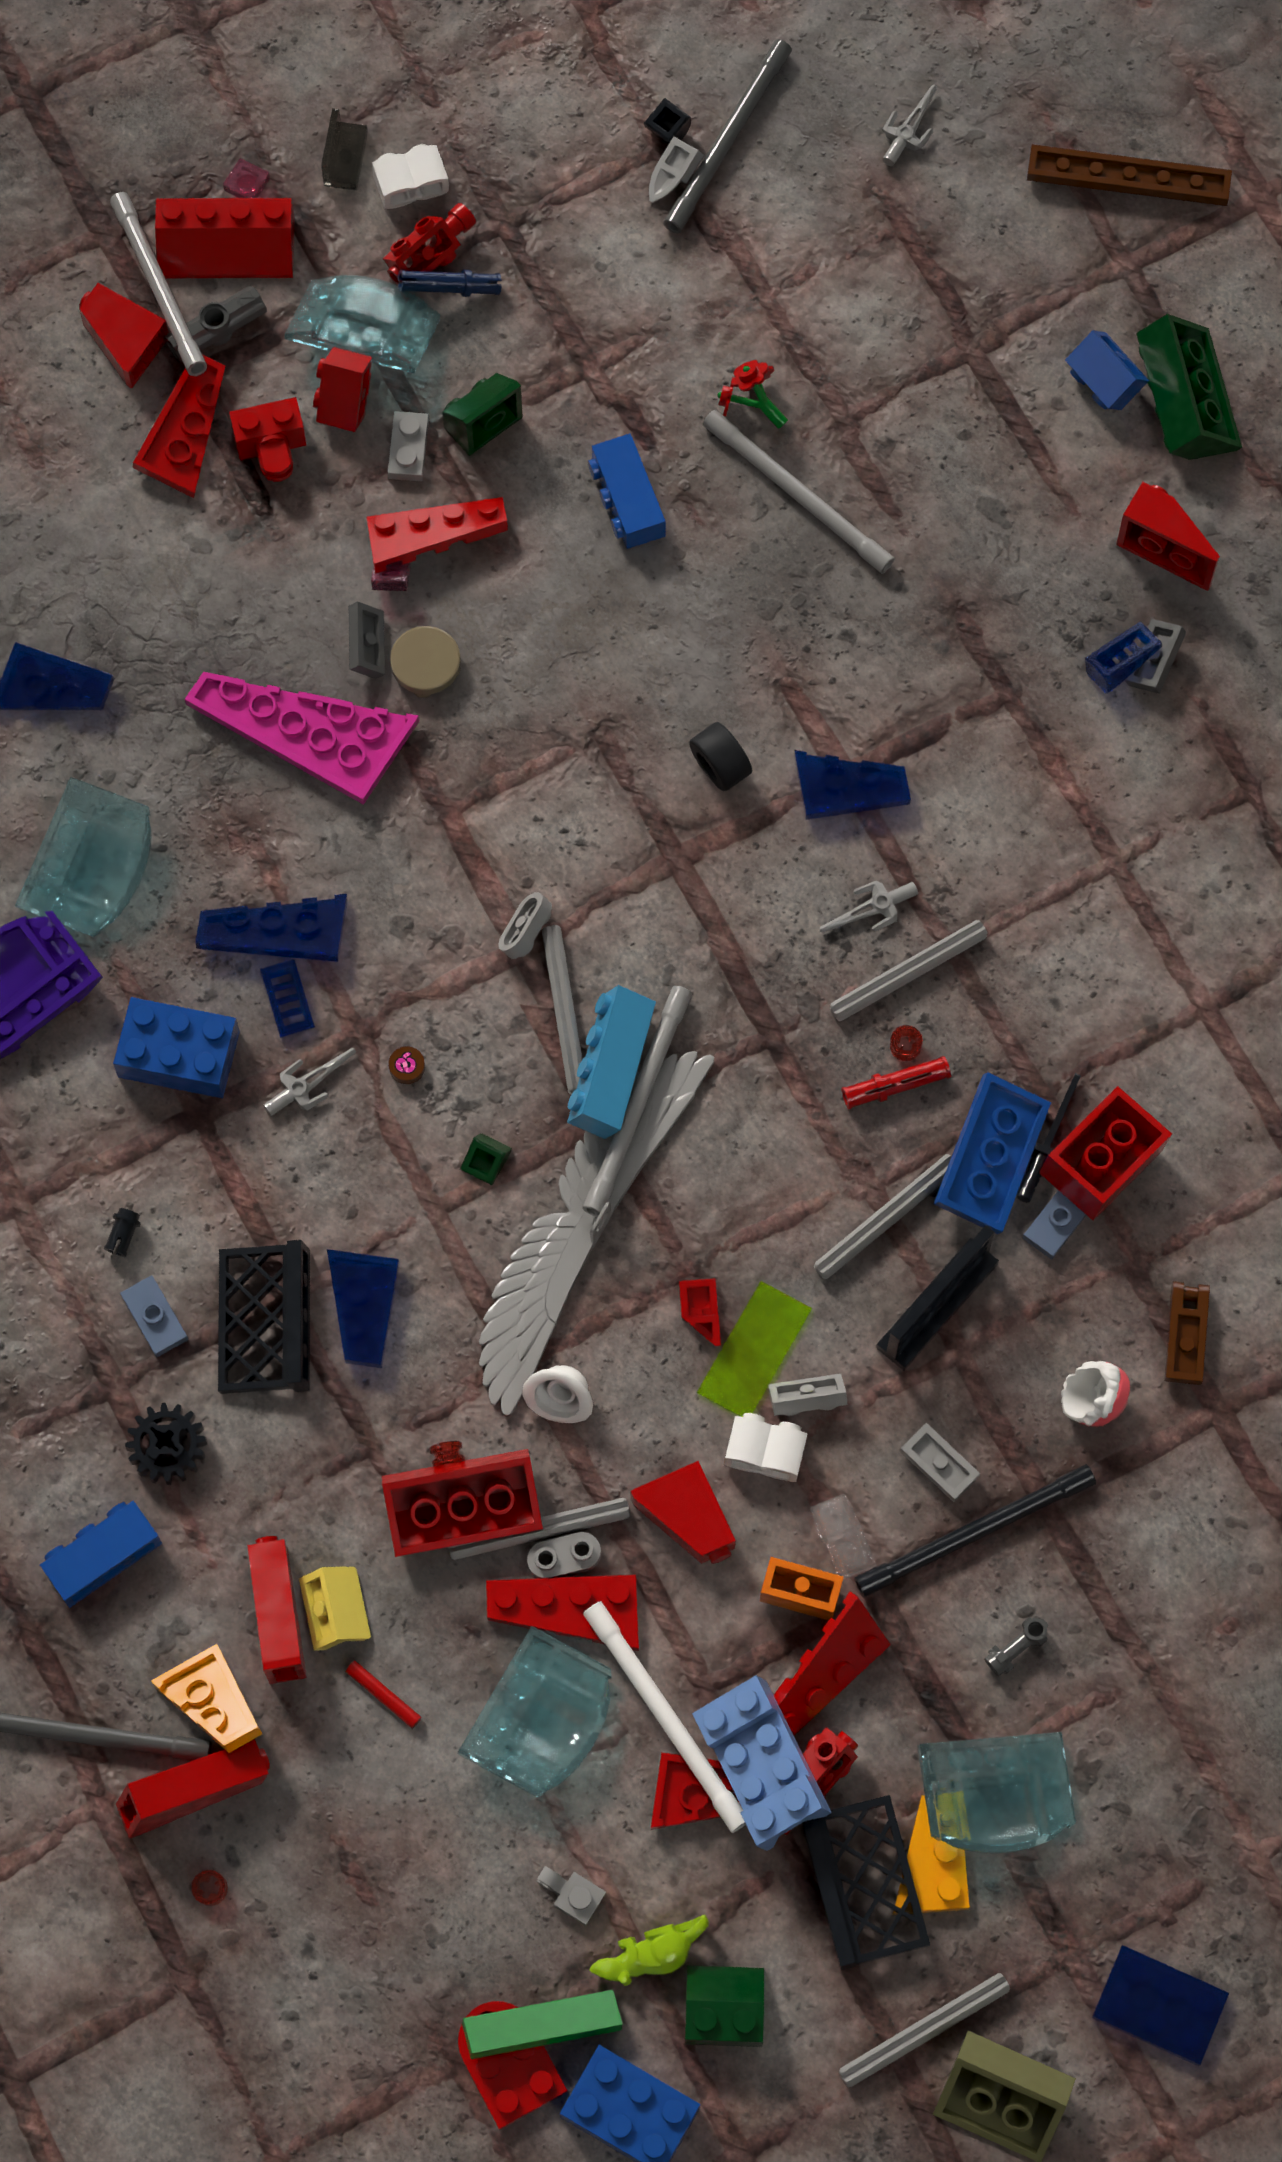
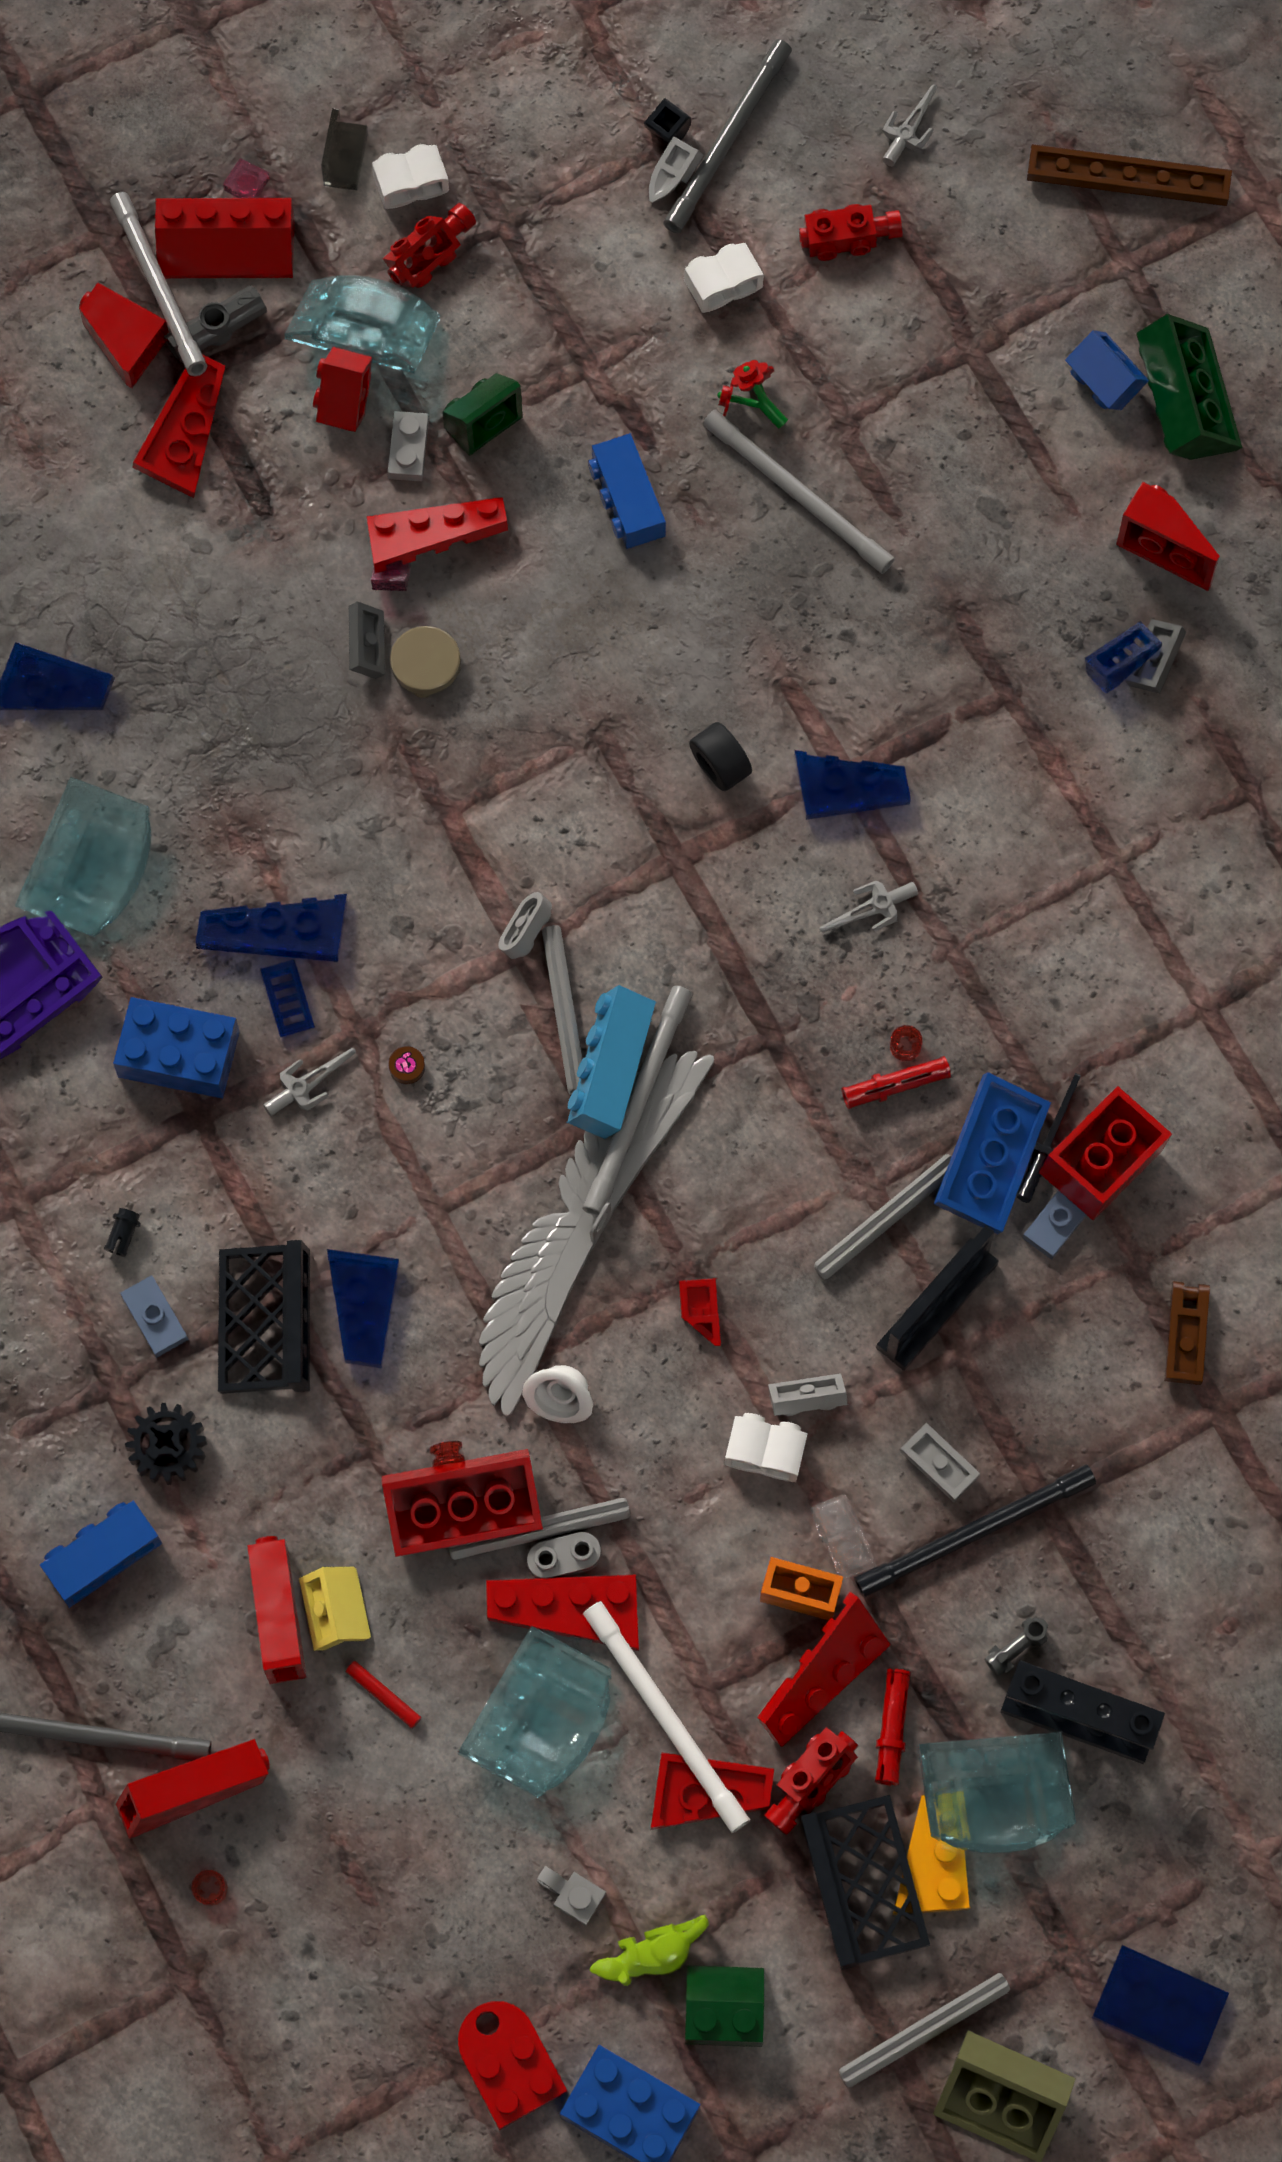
light orange wing [151,1644,262,1753] -> none
dark pink wing [185,672,419,805] -> none
red brick [229,397,307,482] -> none
dark blue pin [398,269,502,297] -> none
dark green slope [460,1133,512,1185] -> none
green tile [462,1990,623,2059] -> none
red slope [630,1461,736,1564] -> none
medium blue piece [692,1675,832,1851] -> none
clear neon green piece [697,1281,812,1417] -> none
light grey axle [830,920,987,1021] -> none
white hair [1061,1361,1130,1427] -> none
none -> white brick [684,243,764,313]
none -> red brick [799,204,903,261]
none -> red pin [875,1669,911,1786]
none -> black fence [1000,1660,1165,1765]

